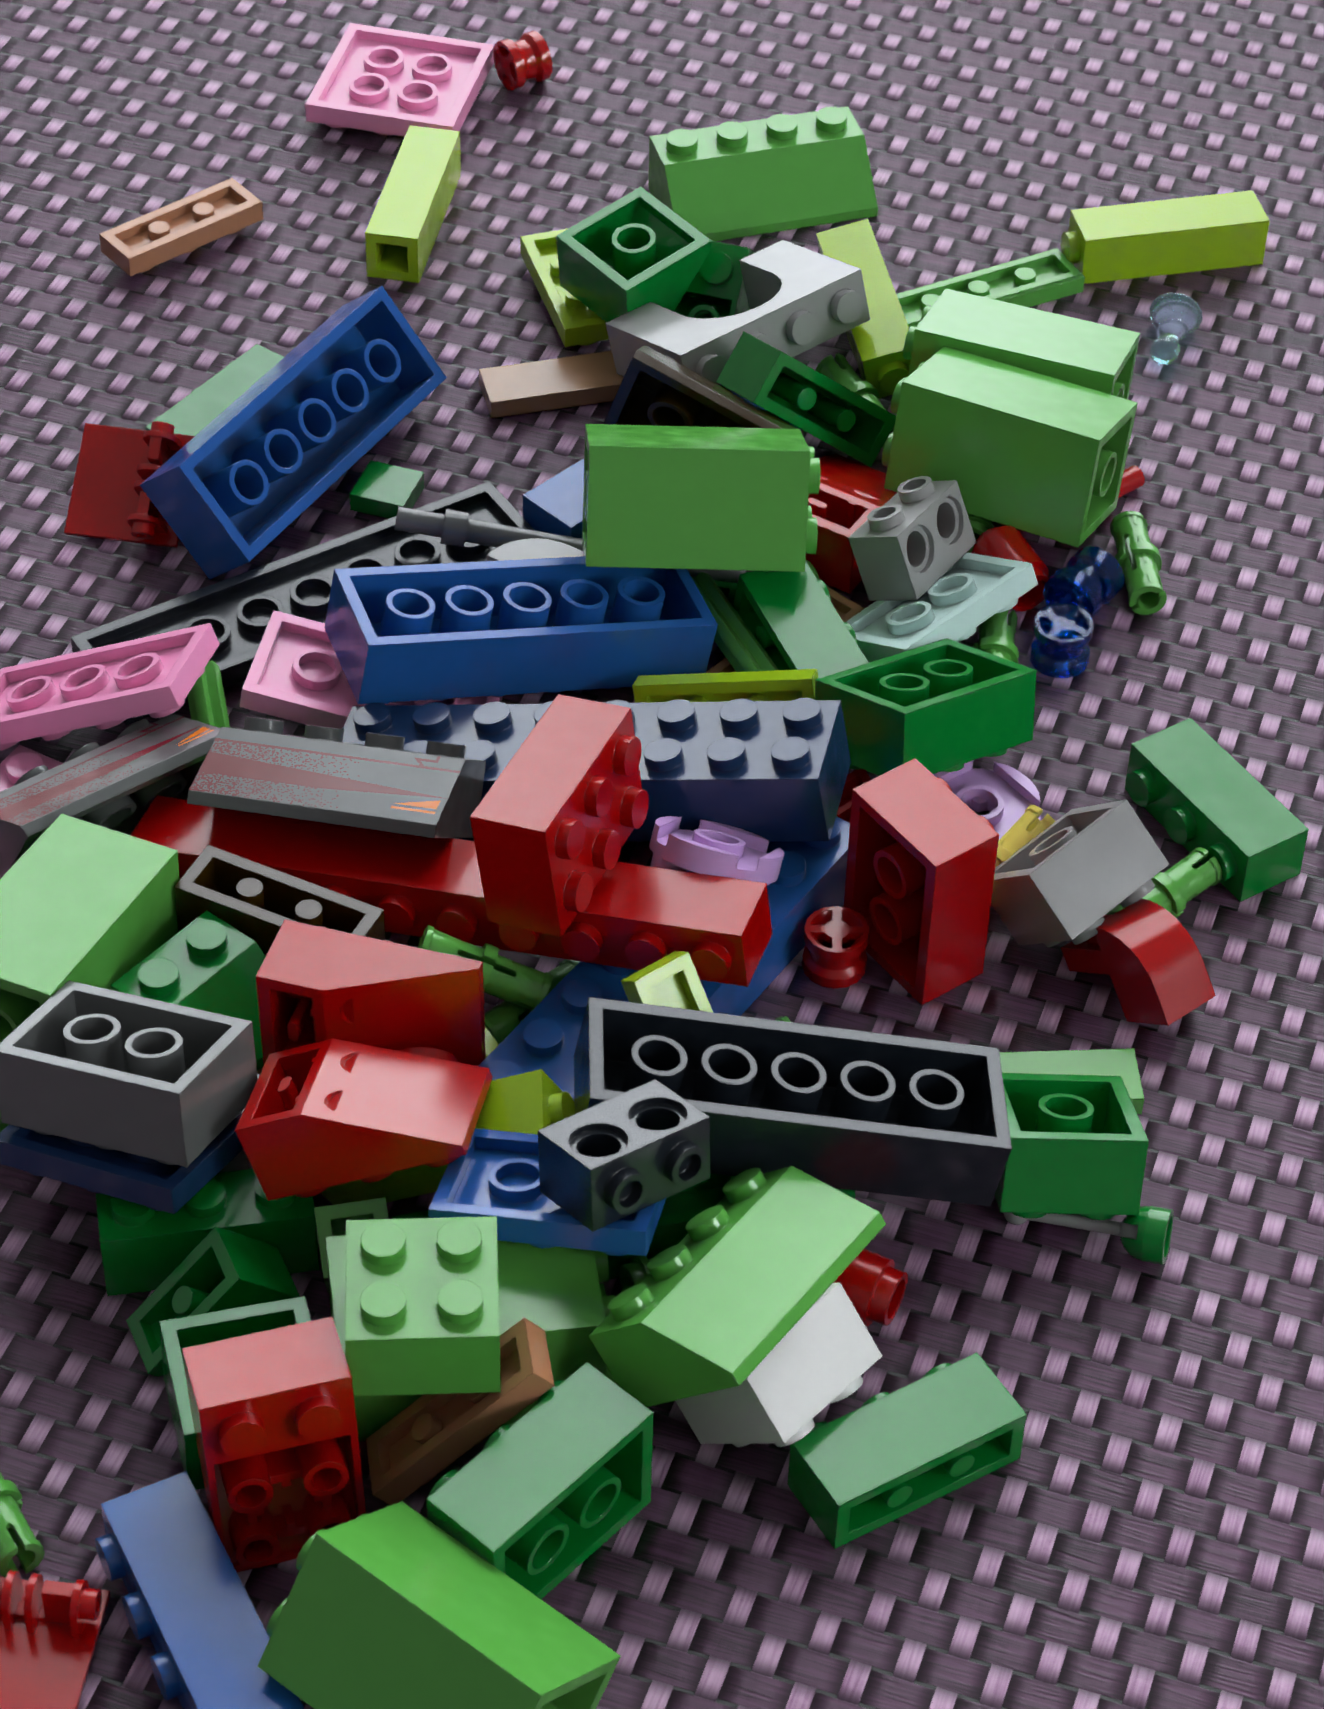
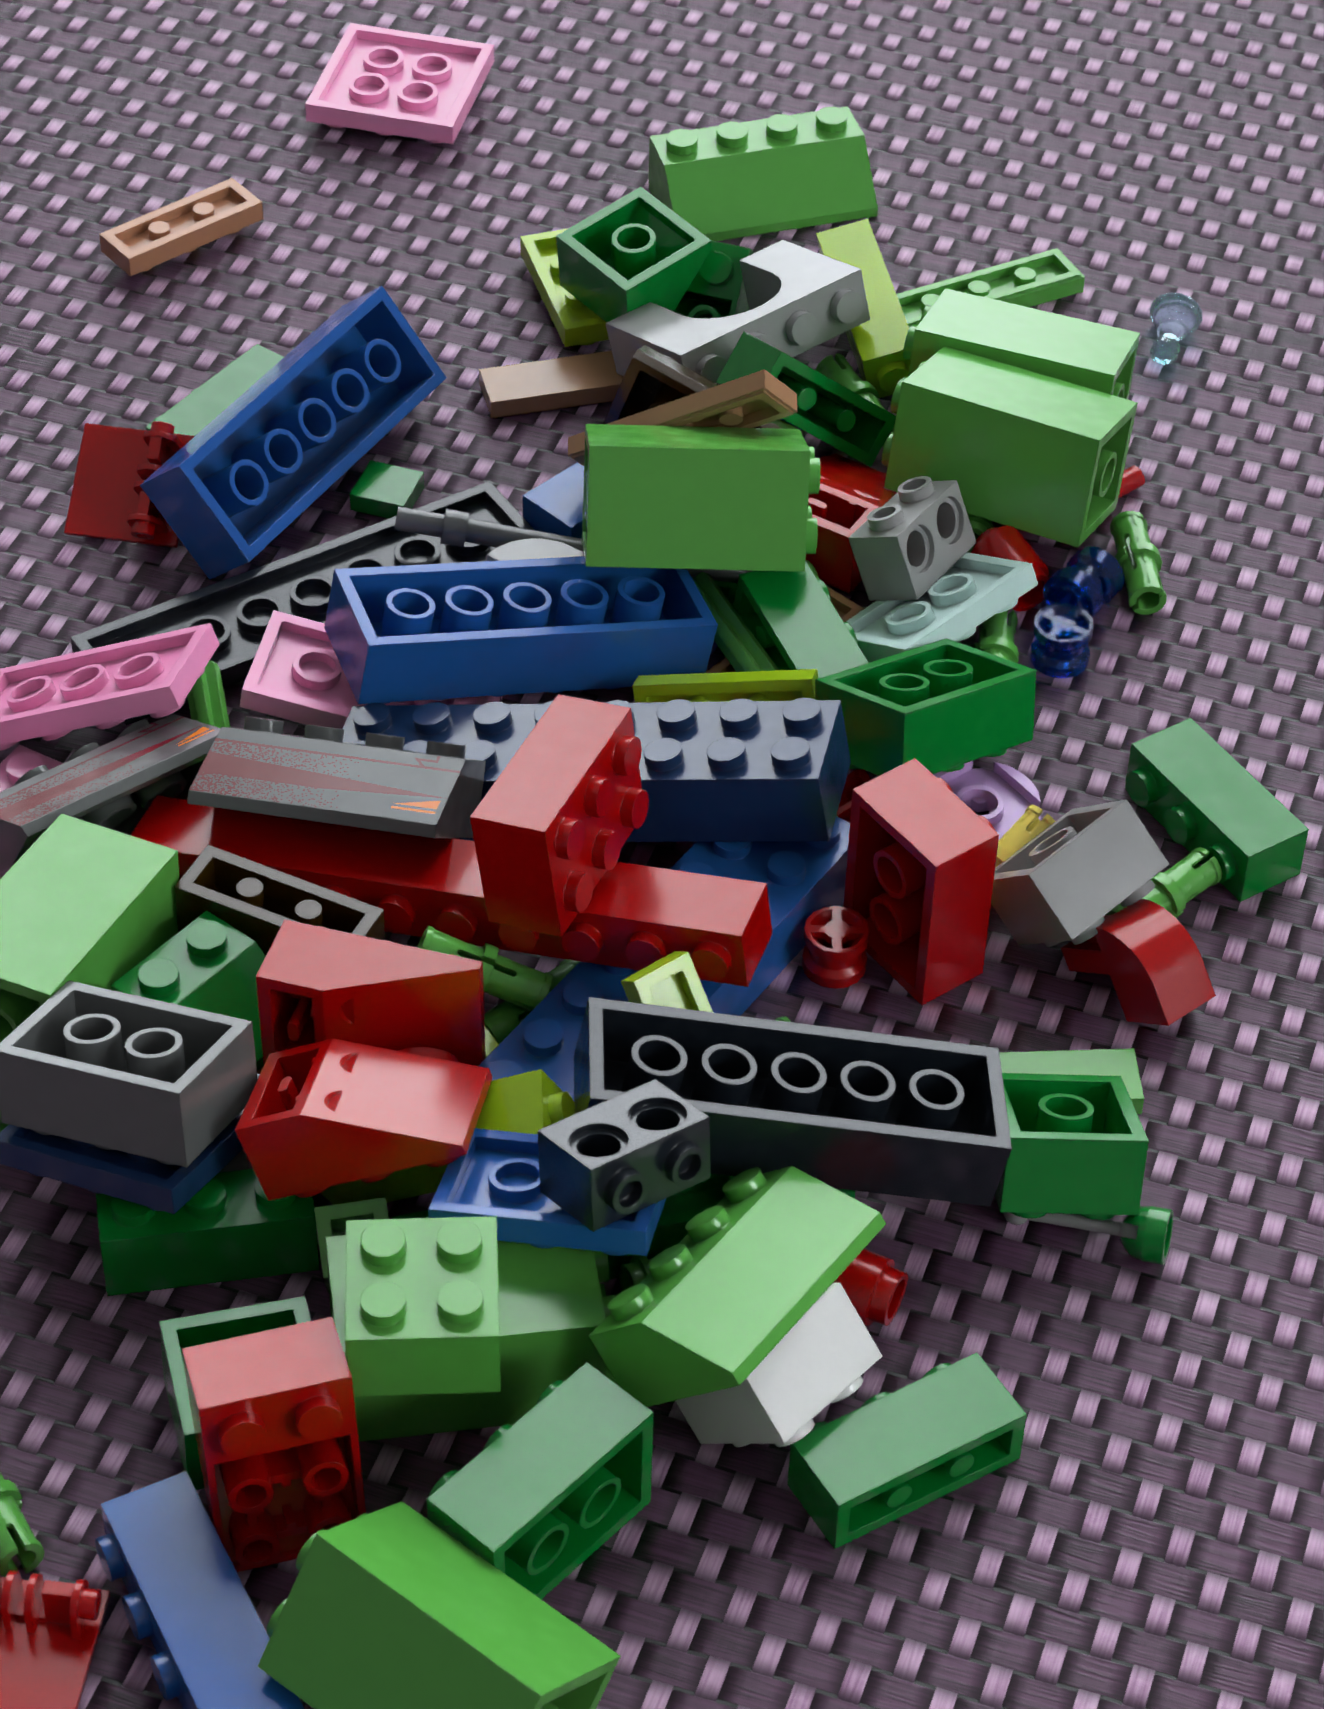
green slope [126,1226,300,1377] -> none
brick [365,125,461,283] -> none
nougat plate [366,1317,555,1505] -> none
red wheel [493,30,552,90] -> none
lavender plate [649,816,784,886] -> none
lime brick [1061,190,1270,284] -> none
none -> medium nougat tile [568,369,798,466]

